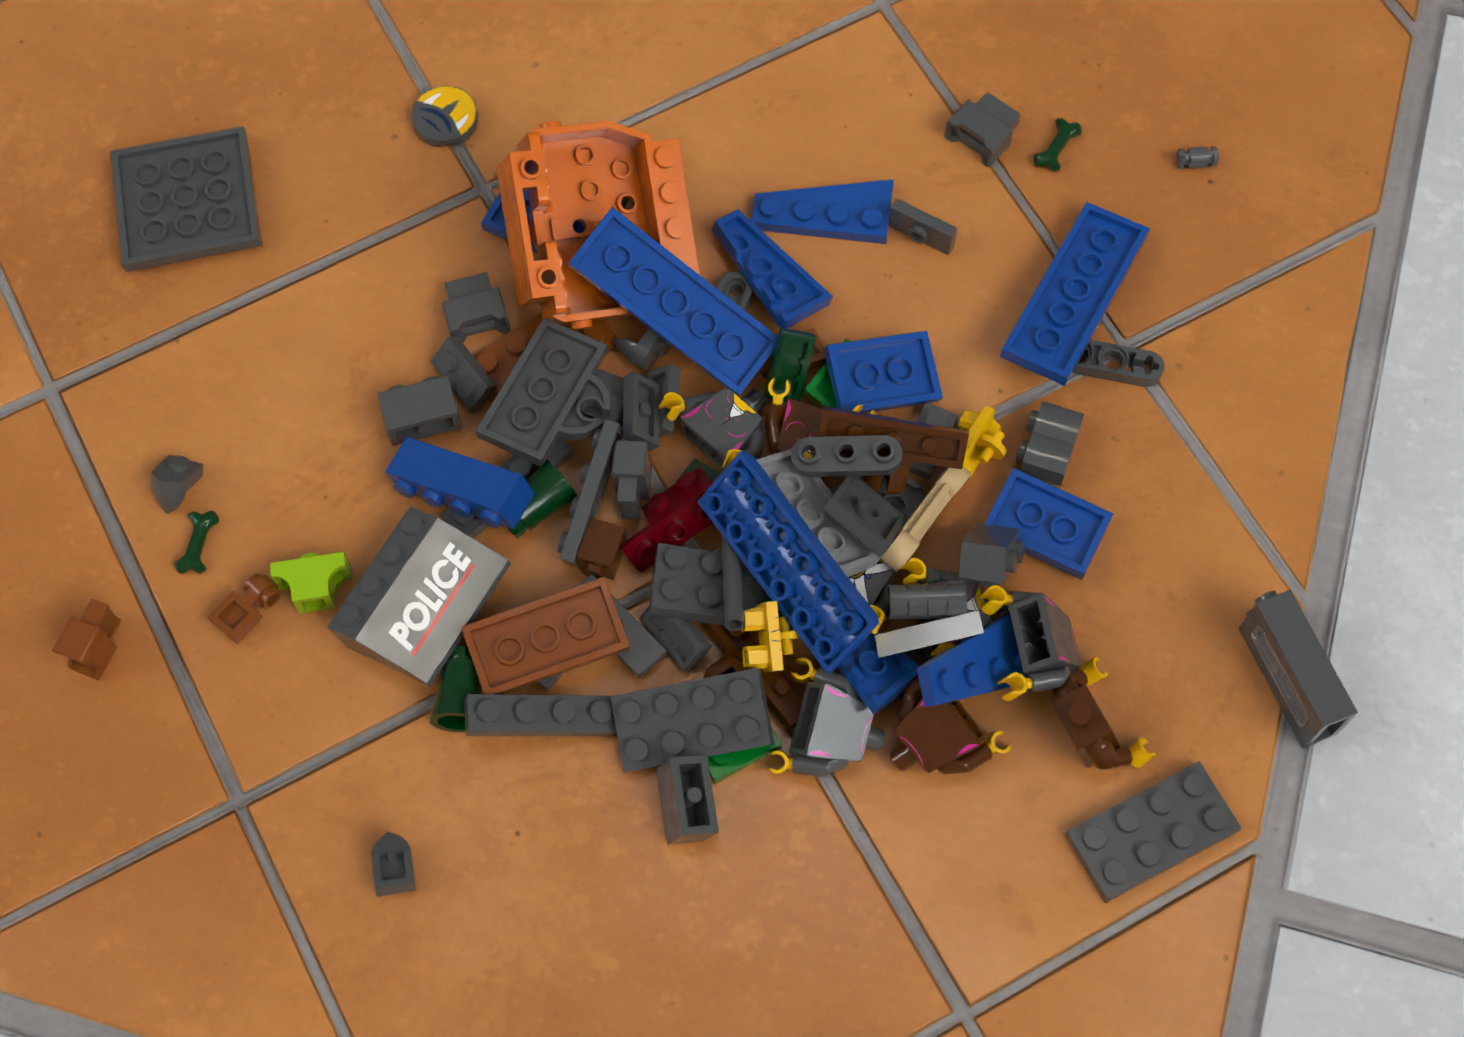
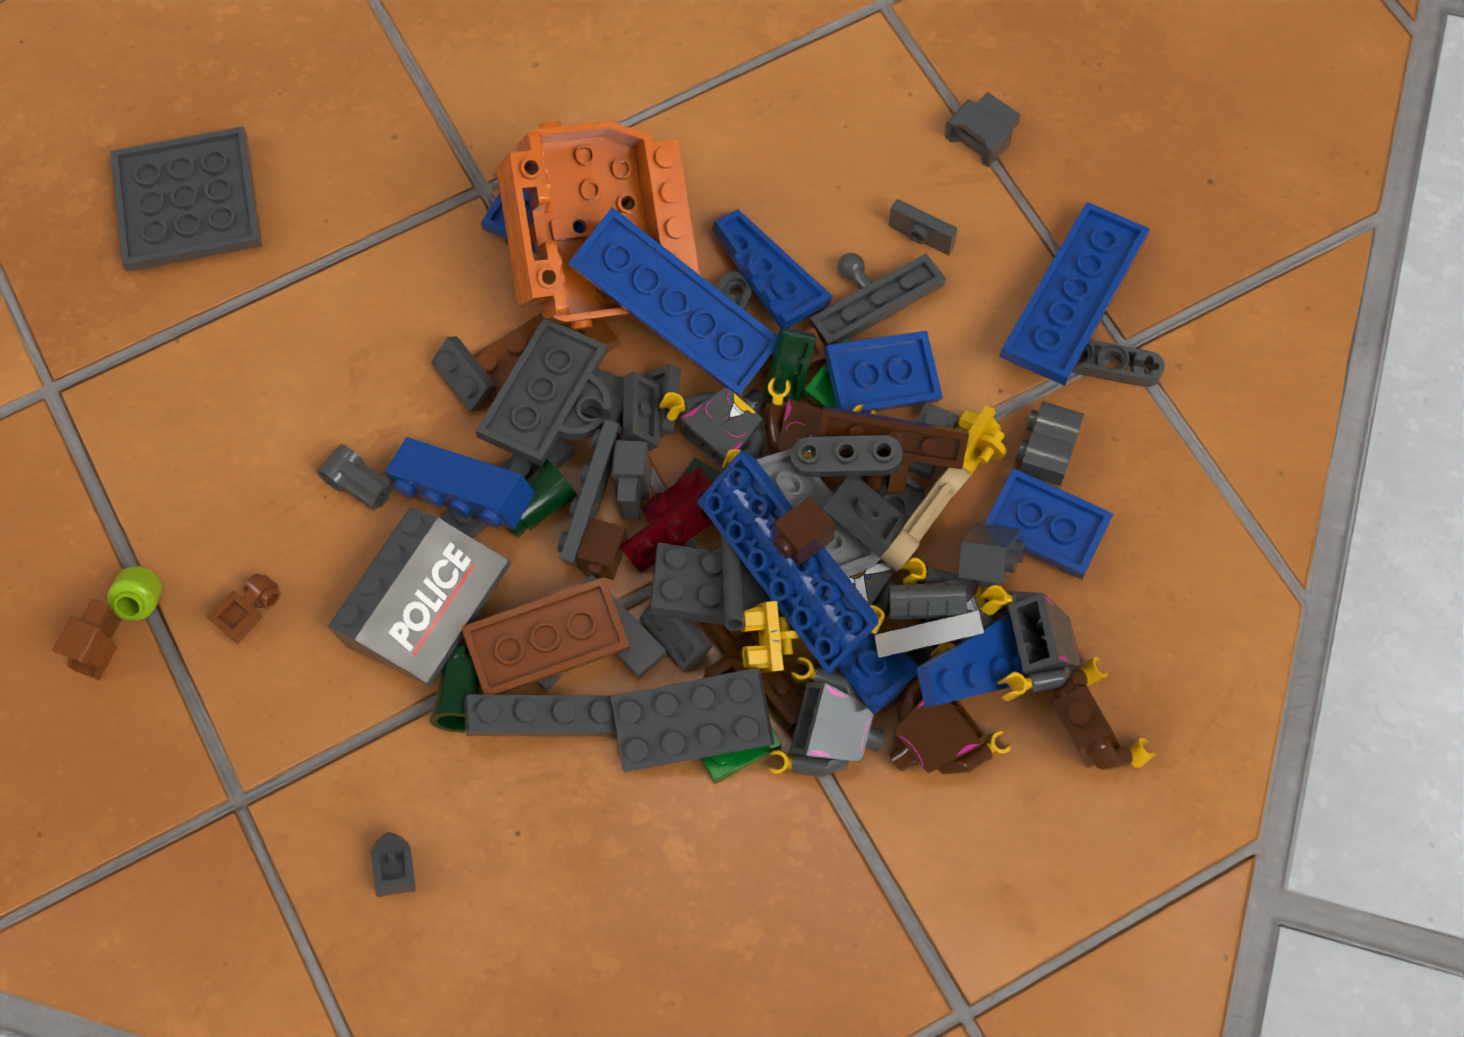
dark grey plate [151,455,203,514] -> none
dark green piece [174,511,219,574] -> none
lime brick [270,552,352,614] -> none
dark grey brick [378,376,462,446] -> none
tile [411,86,478,147] -> none
dark grey piece [442,272,511,343] -> none
dark grey plate [613,328,670,370] -> none
dark grey brick [656,755,719,845] -> none
blue wing [751,179,894,244] -> none
dark green piece [1033,118,1082,172] -> none
dark grey plate [1065,761,1242,903] -> none
dark grey piece [1176,146,1219,169] -> none
dark grey piece [1239,590,1358,748] -> none
none -> lime head [107,566,163,621]
none -> dark grey piece [317,444,393,511]
none -> reddish brown brick [773,496,836,566]
none -> dark grey plate [810,253,946,346]

